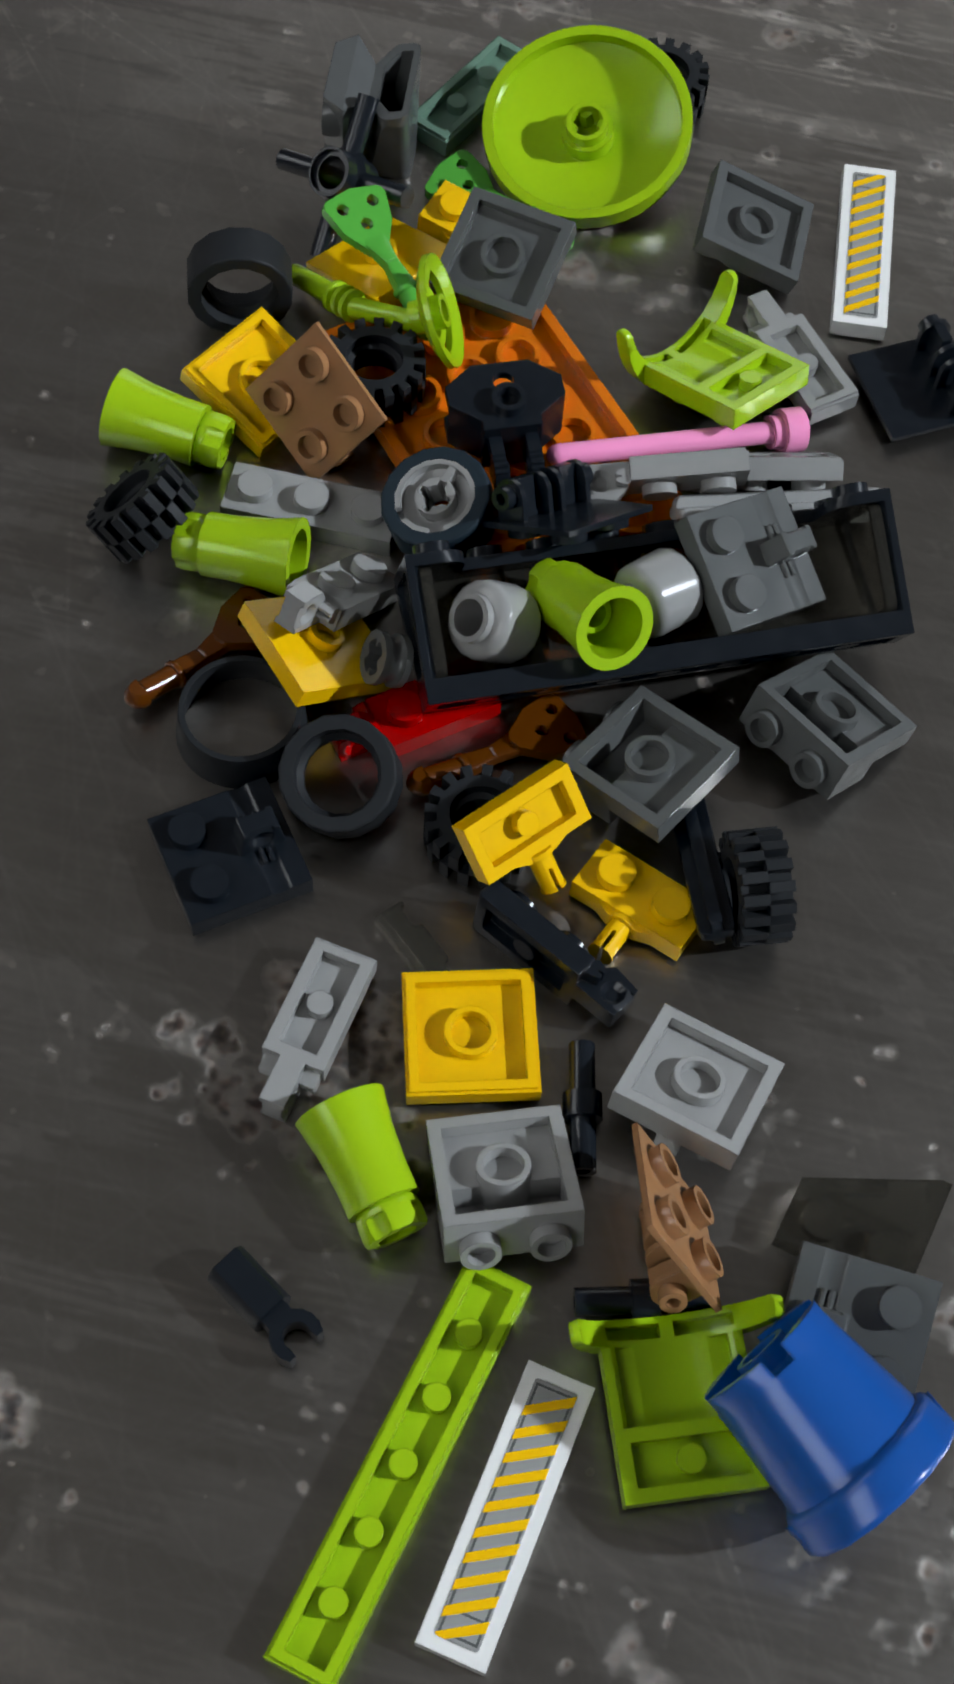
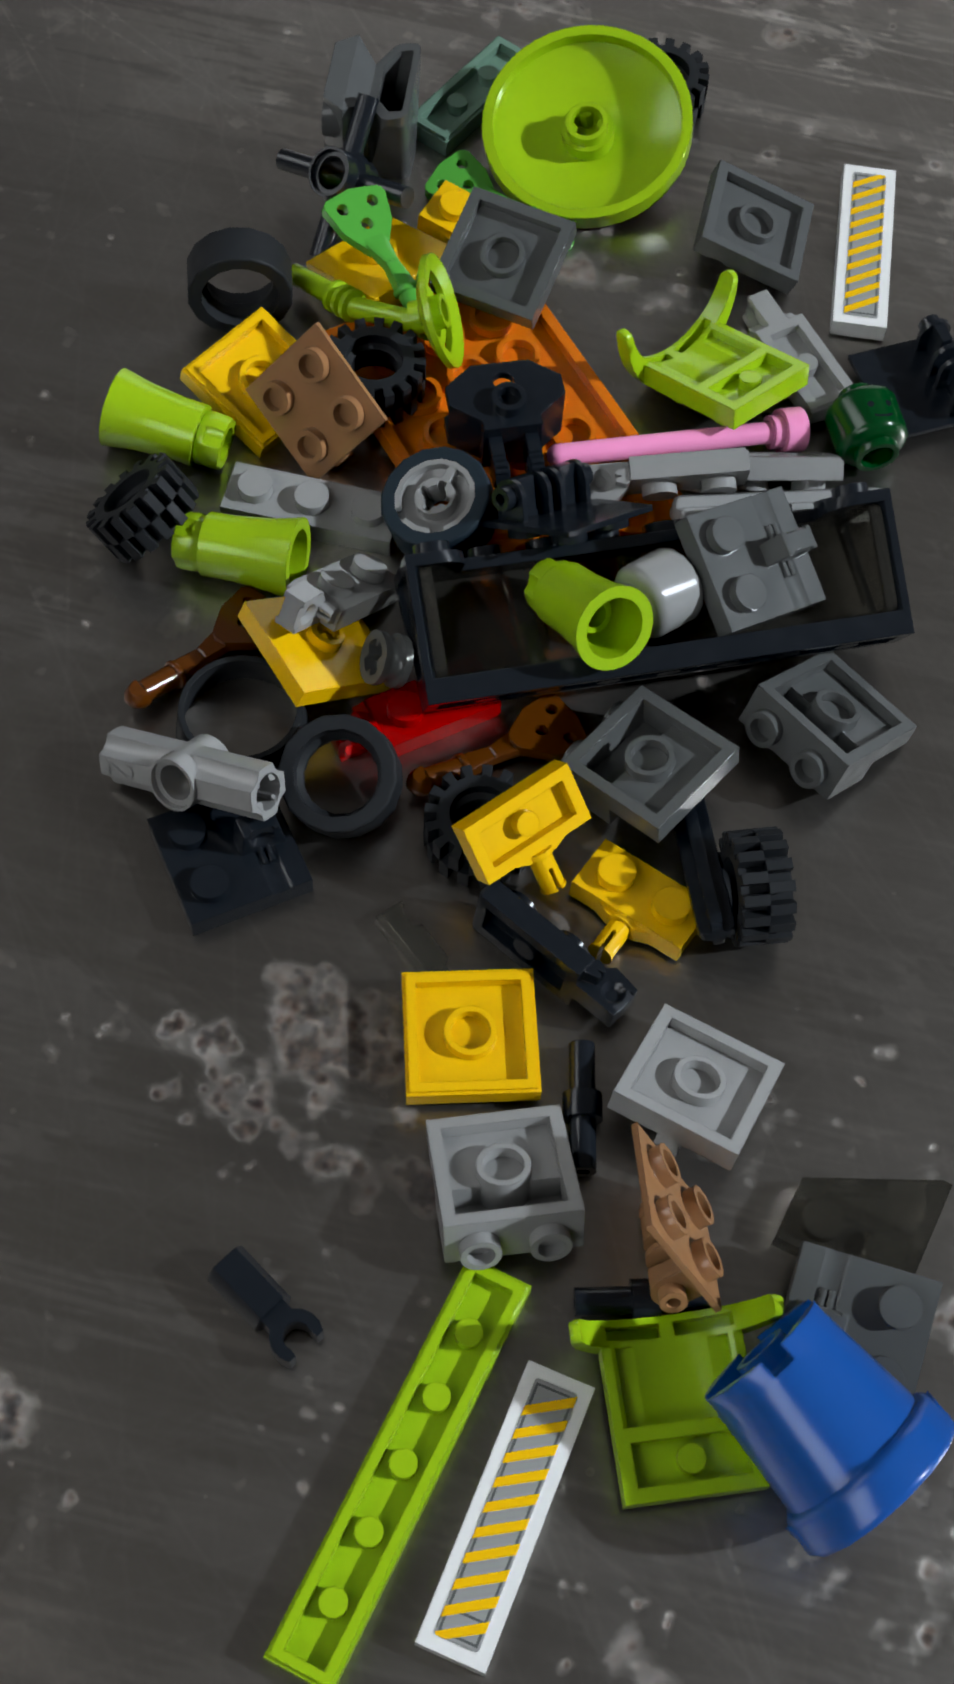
light grey hinge [258,937,377,1123] -> none
lime plant [295,1083,428,1250] -> none
light grey head [448,579,541,664] -> none
none -> light grey piece [99,726,286,821]
none -> dark green head [825,383,908,471]

